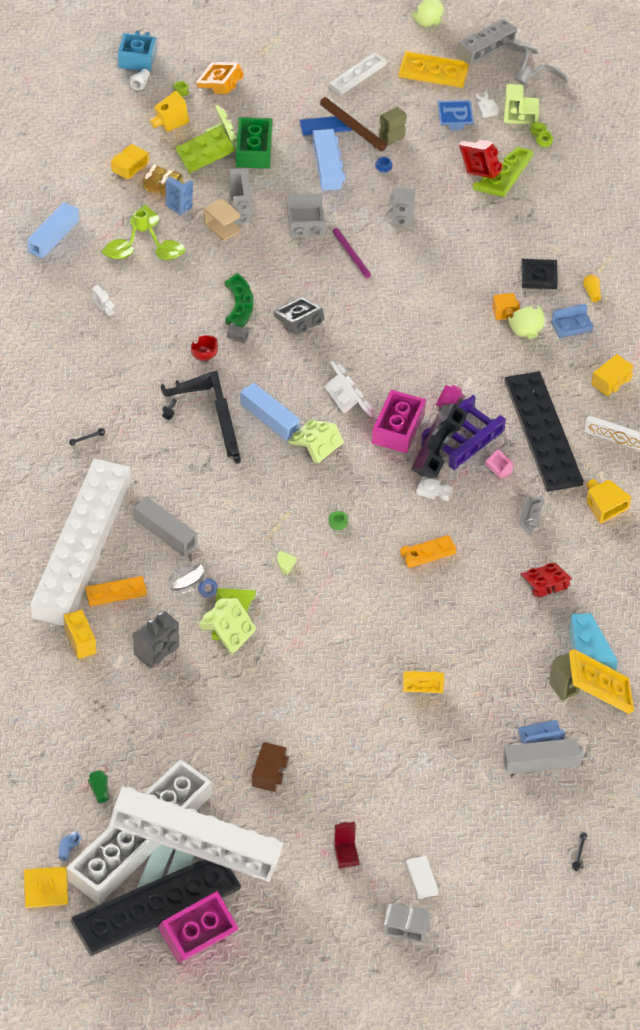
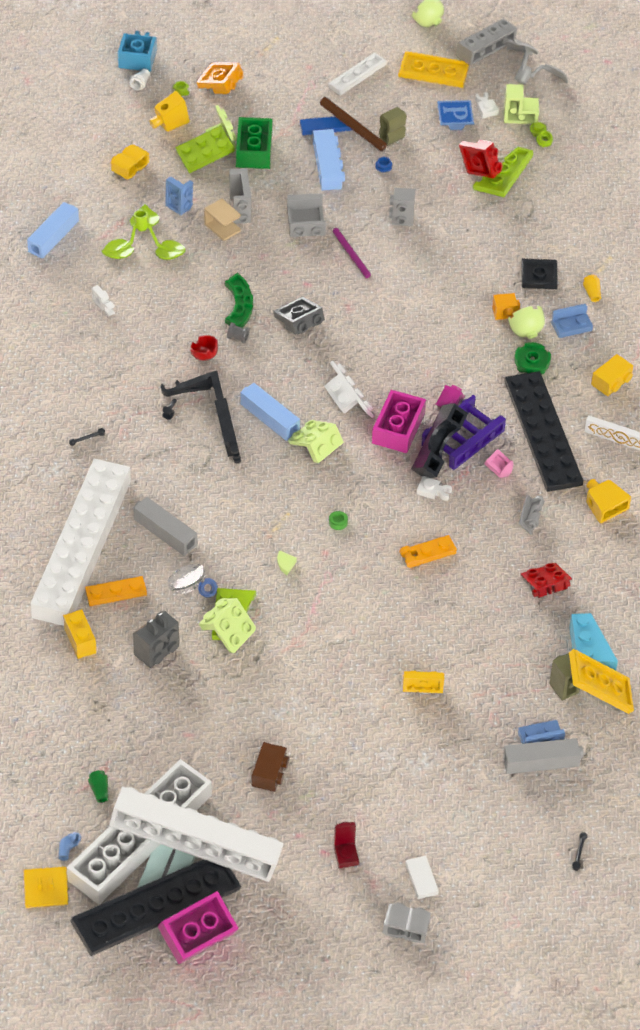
clear yellow brick [143,165,183,197] -> none
none -> green plate [514,342,551,375]

